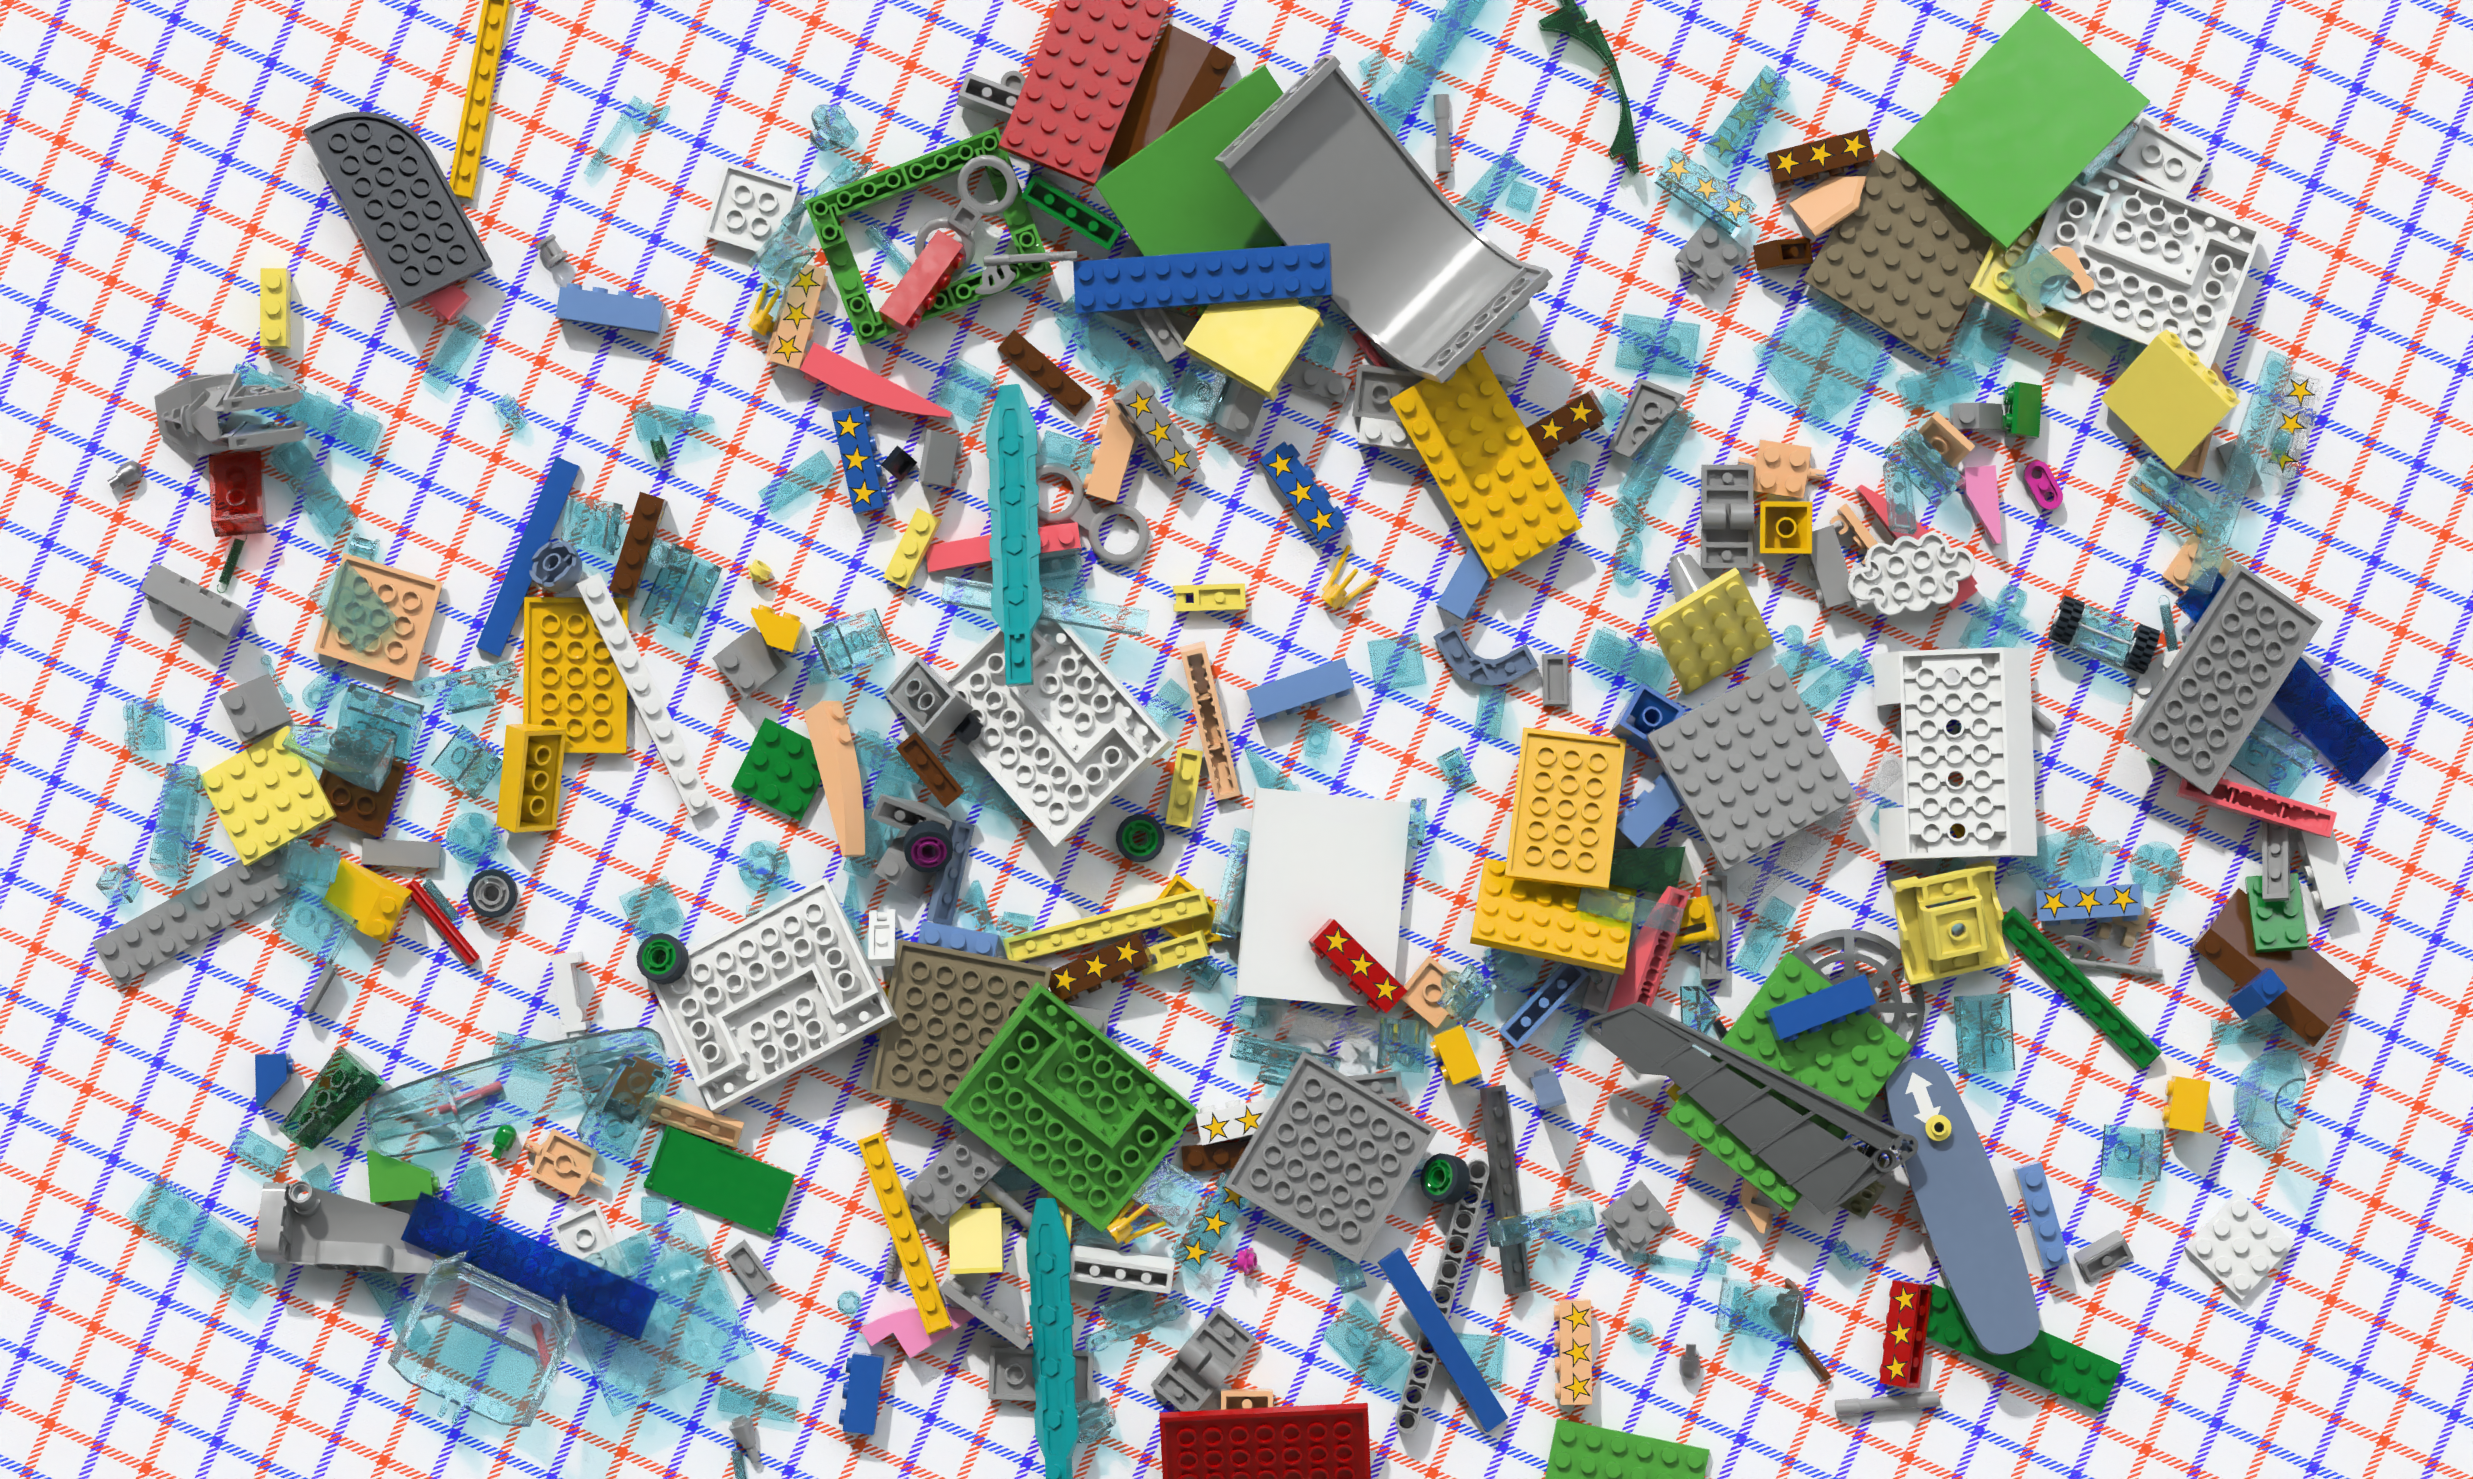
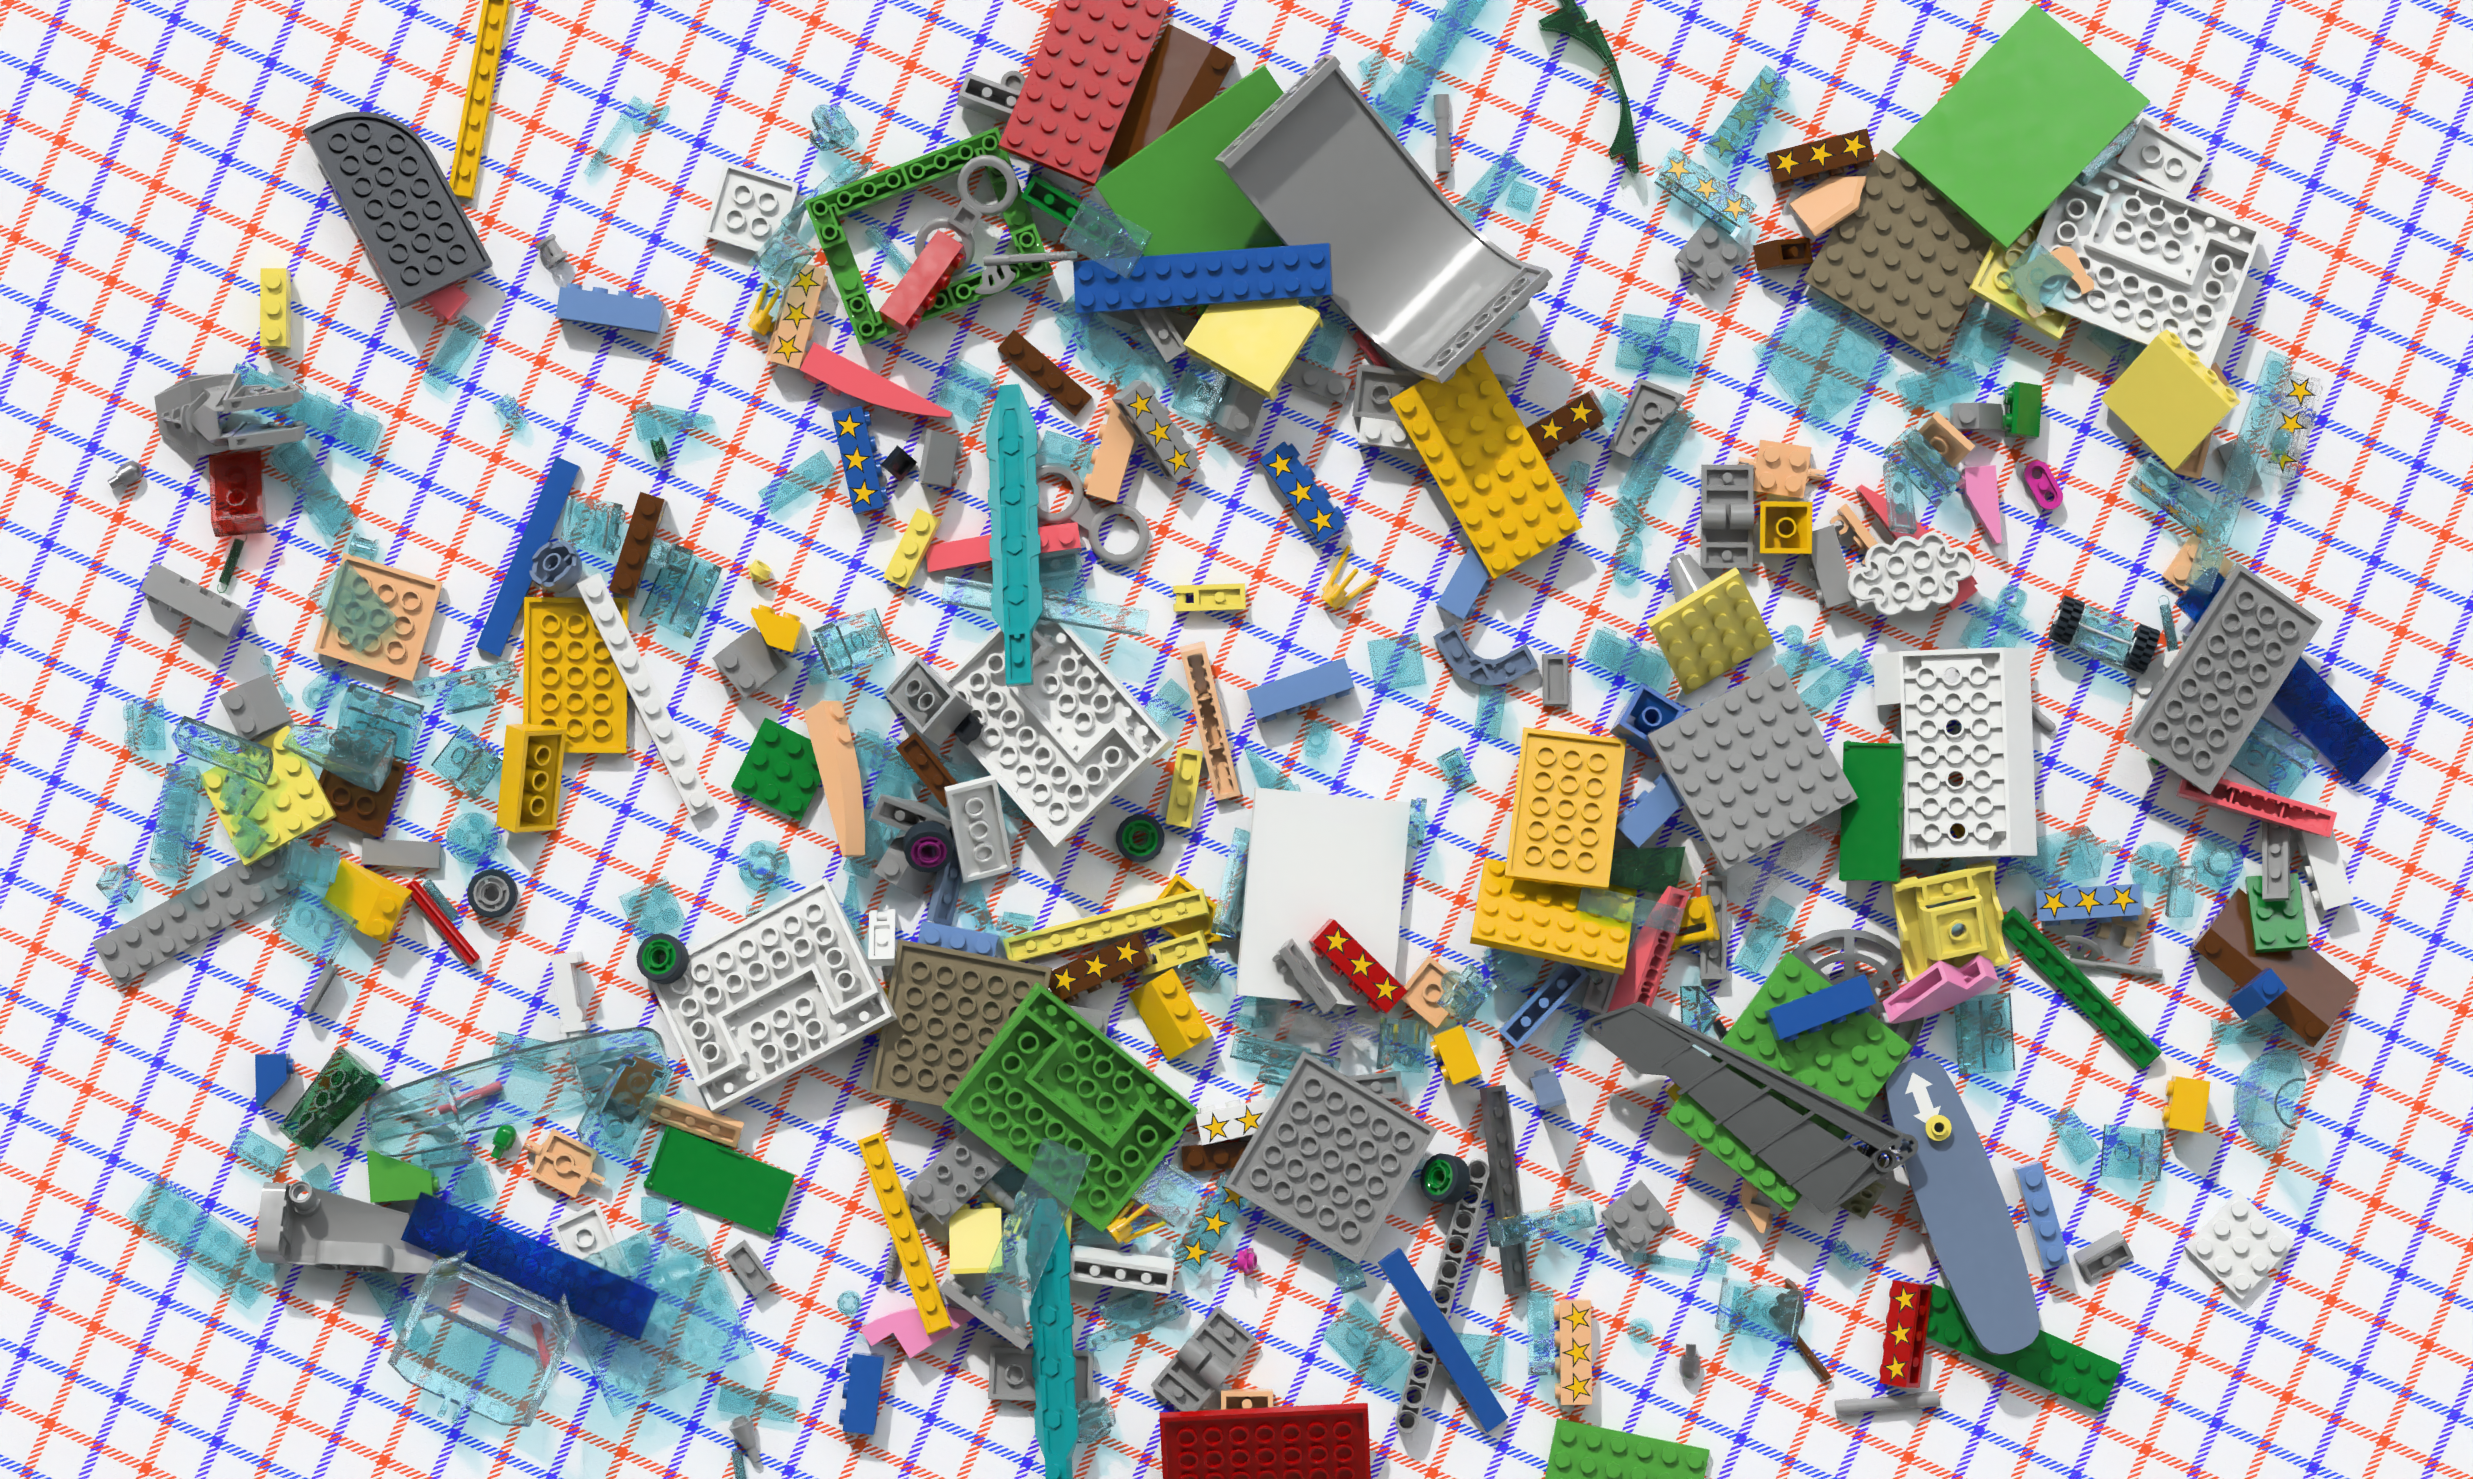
none -> clear light blue brick [171,716,274,785]
none -> clear light blue slope [219,770,264,817]
none -> clear light blue panel [231,815,270,859]
none -> clear light blue slope [421,1144,476,1170]
none -> white plate [944,775,1013,883]
none -> clear light blue bracket [984,1138,1091,1301]
none -> clear light blue plate [1060,197,1153,279]
none -> yellow slope [1129,968,1212,1061]
none -> light grey plate [1272,939,1337,1015]
none -> clear light blue slope [1527,1291,1555,1375]
none -> green door [1839,740,1905,882]
none -> bright pink slope [1883,955,1999,1024]
none -> clear light blue slope [2048,1106,2101,1165]
none -> clear light blue tile [2165,865,2198,918]
none -> clear light blue plate [2191,836,2243,887]

